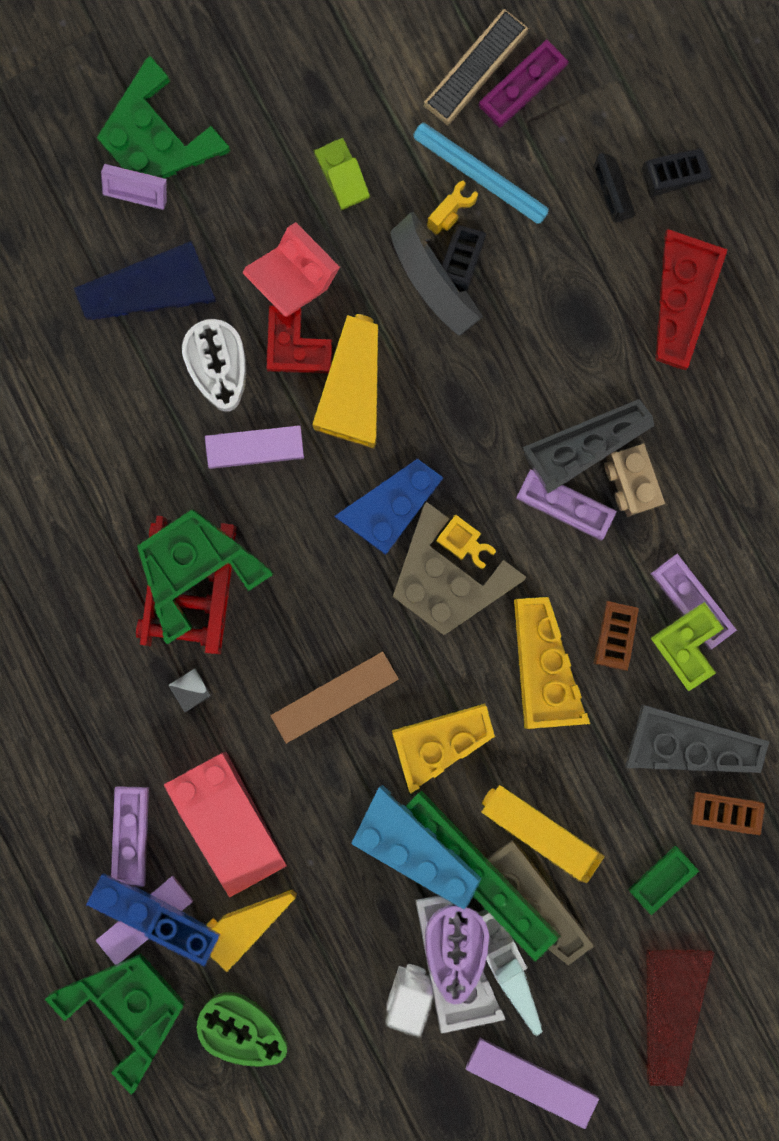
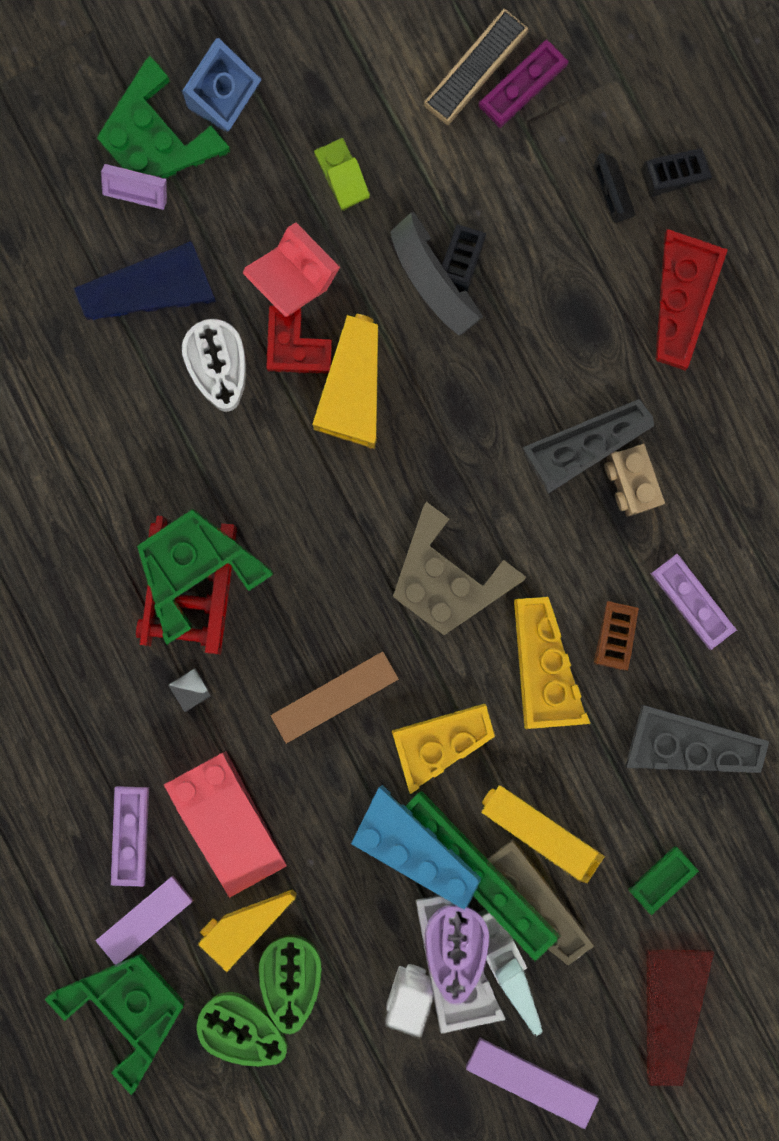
blue slope [86,873,220,966] -> none
lavender tile [205,426,304,469] -> none
blue wing [335,459,443,555] -> none
medium azure axle [414,123,549,224] -> none
yellow plate [427,181,478,235] -> none
yellow plate [436,514,496,569] -> none
lavender tile [516,469,617,541] -> none
lime tile [651,601,724,691] -> none
dark orange slope [691,792,765,835] -> none
none -> medium blue slope [182,38,261,132]
none -> bright green piece [259,935,322,1034]

